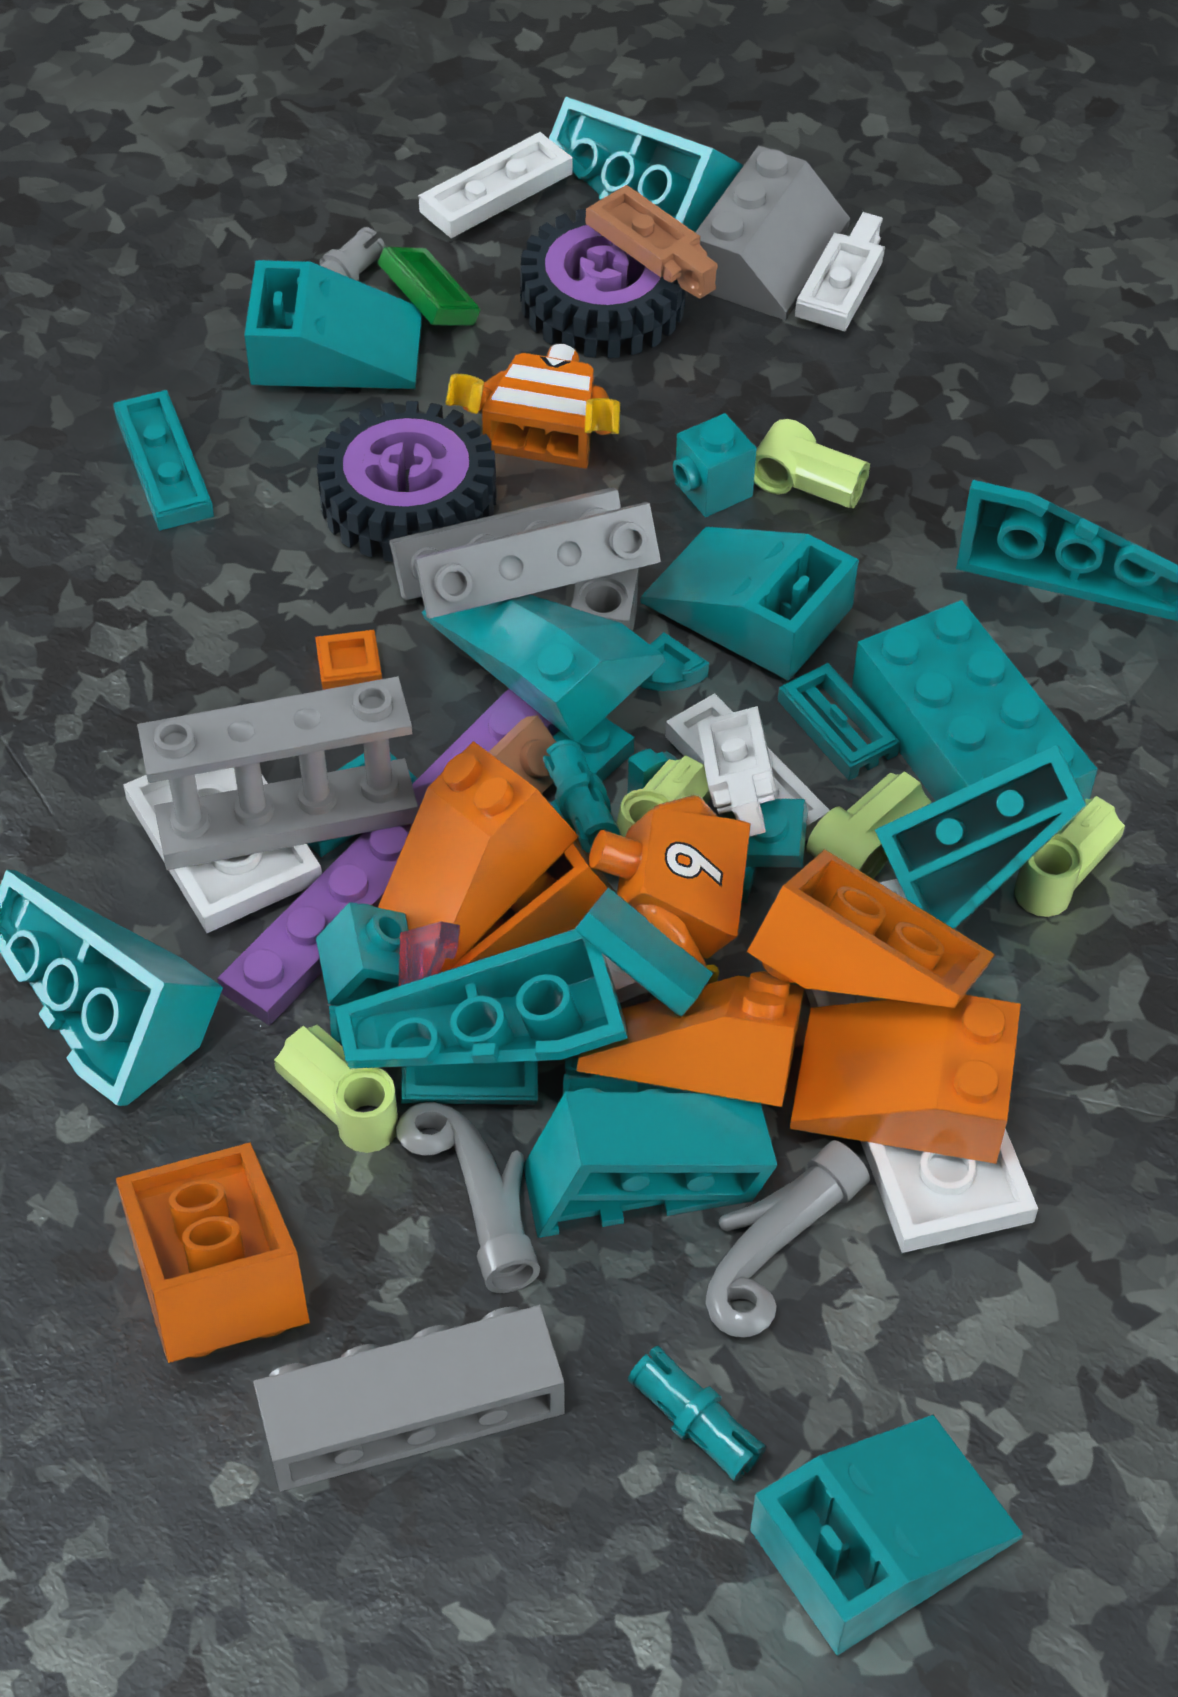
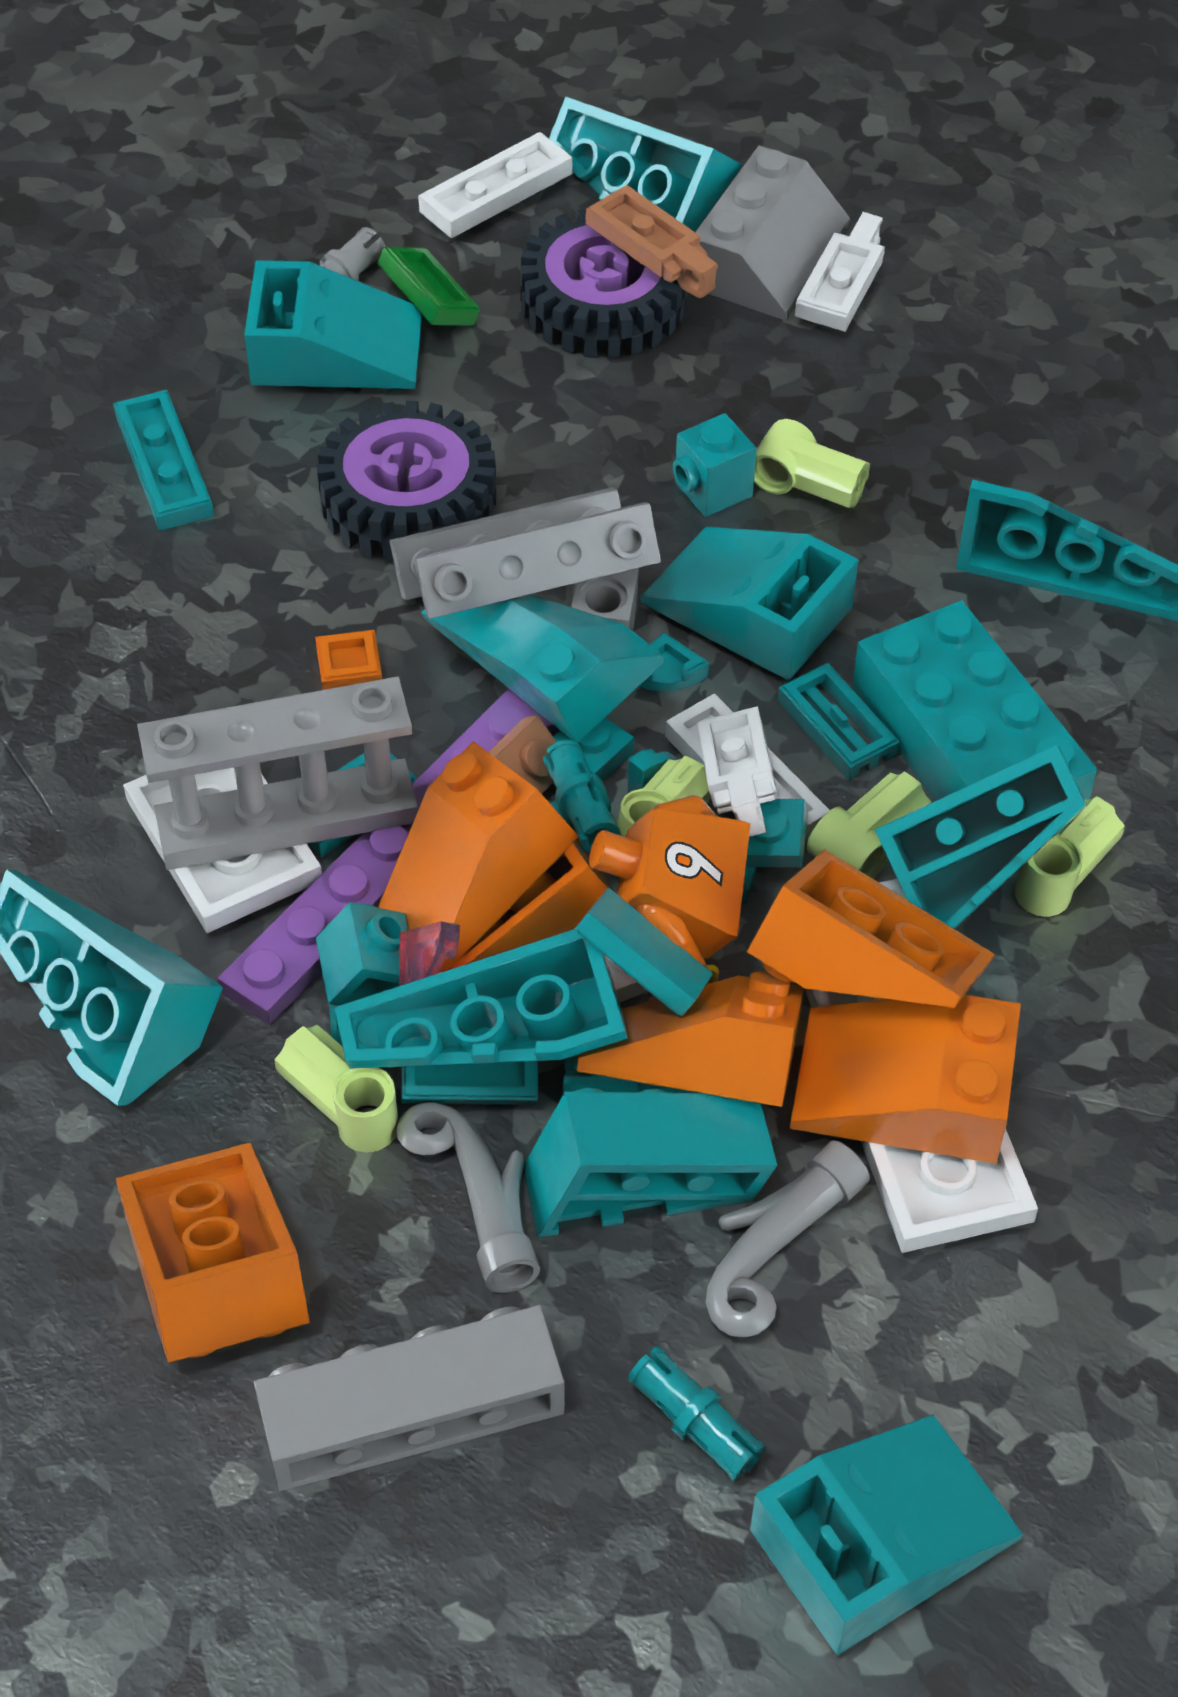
orange torso [445,344,620,469] -> none

